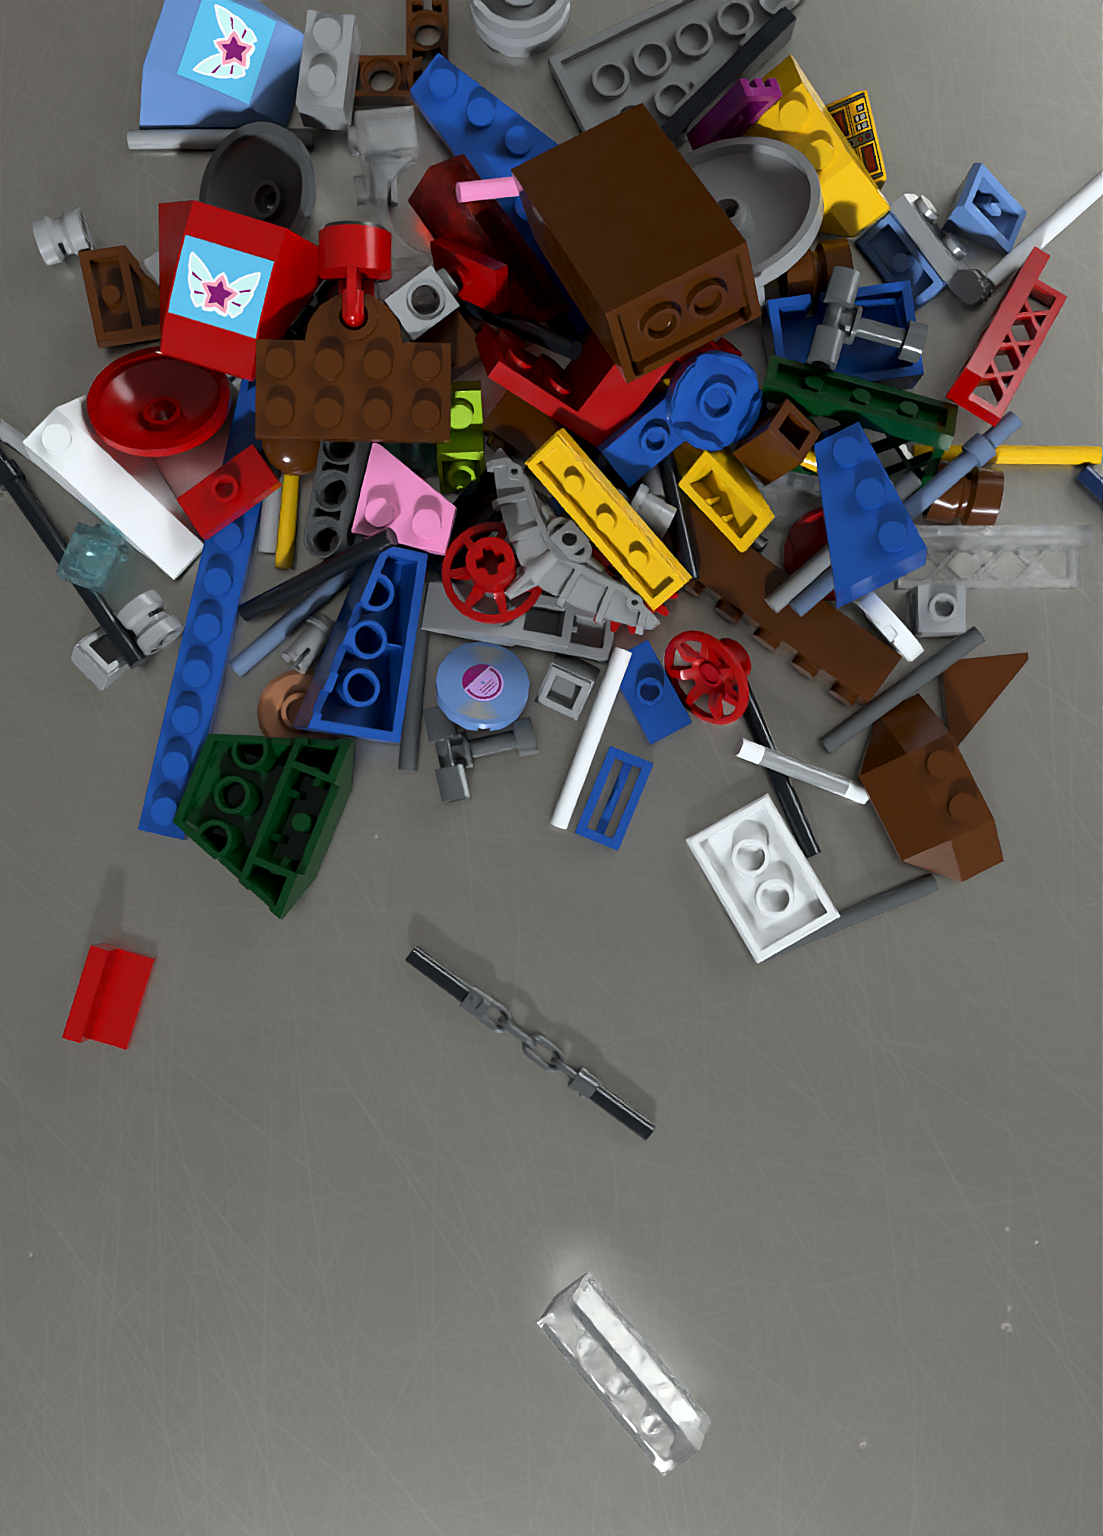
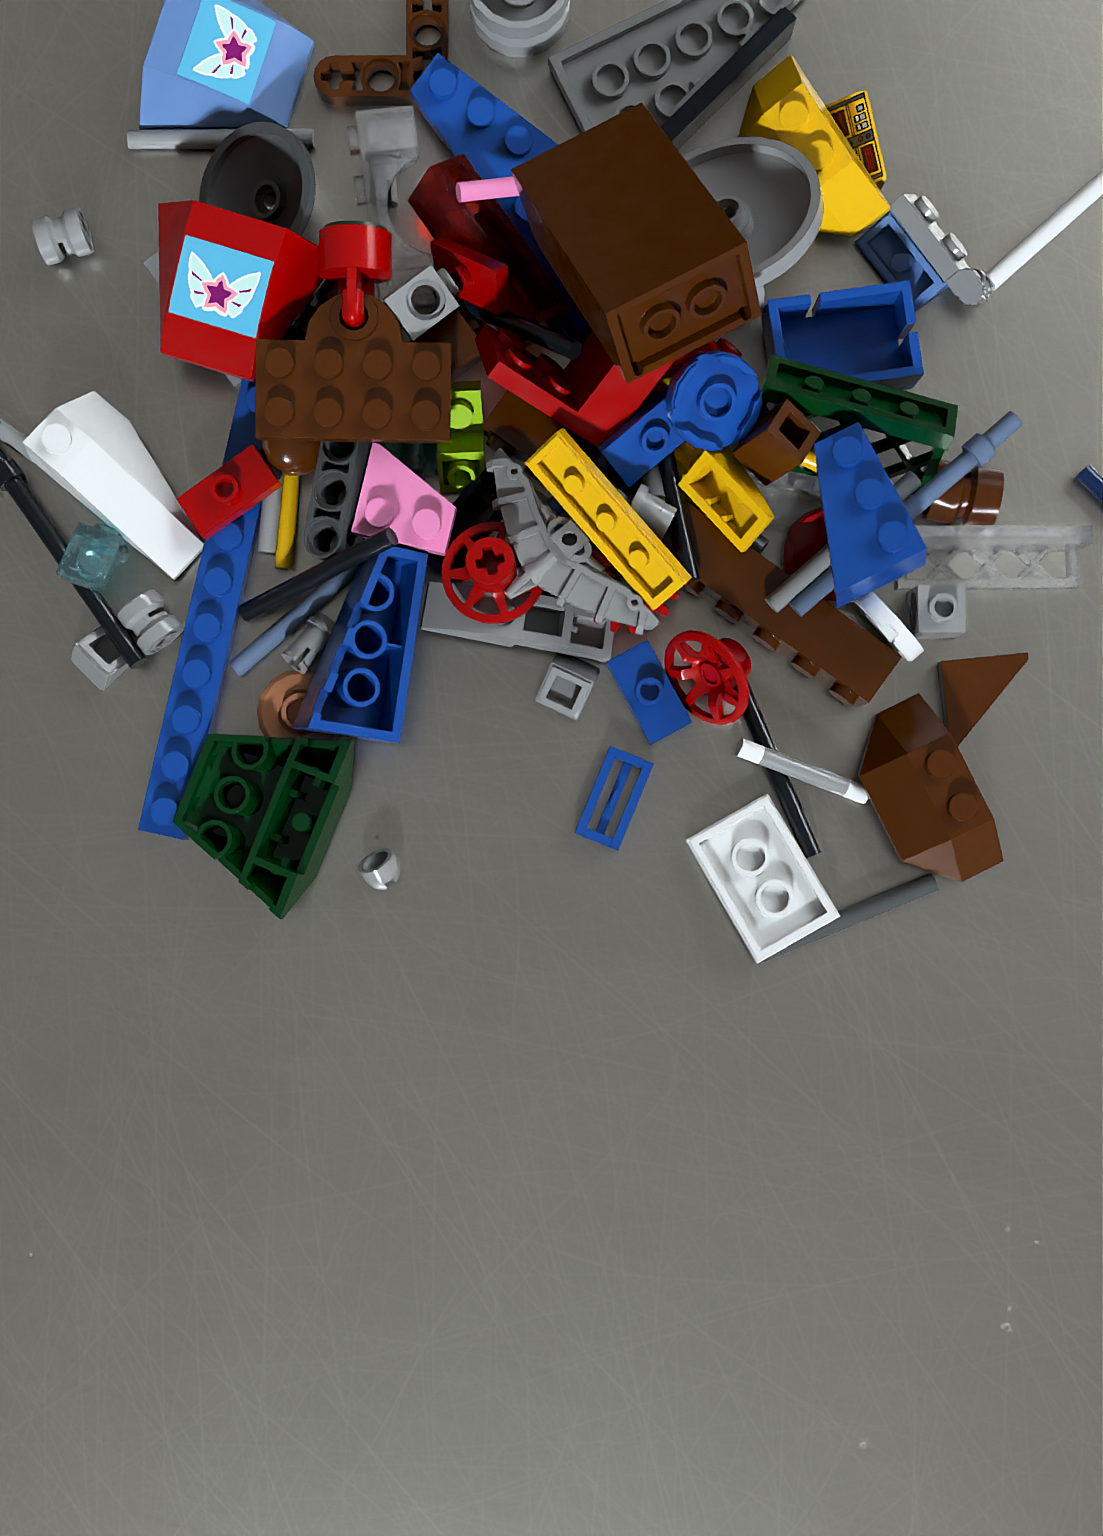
red panel [62,943,156,1050] -> none
reddish brown wing [78,245,160,349] -> none
red dish [87,346,231,457] -> none
light grey brick [296,10,361,132] -> none
dark grey bar [398,583,429,771] -> none
piece [405,945,656,1141] -> none
dark grey bar [422,706,538,804] -> none
medium blue tile [435,641,530,731] -> none
clear brick [537,1272,712,1476] -> none
white bar [549,646,632,829] -> none
magenta tile [686,78,782,150] -> none
reddish brown wheel [778,238,854,303] -> none
dark grey bar [805,266,929,371] -> none
dark grey bar [820,626,985,754] -> none
yellow bar [911,444,1102,465] -> none
medium blue slope [941,163,1027,254] -> none
red fence [945,246,1067,427] -> none
none -> light grey hinge [358,848,400,890]

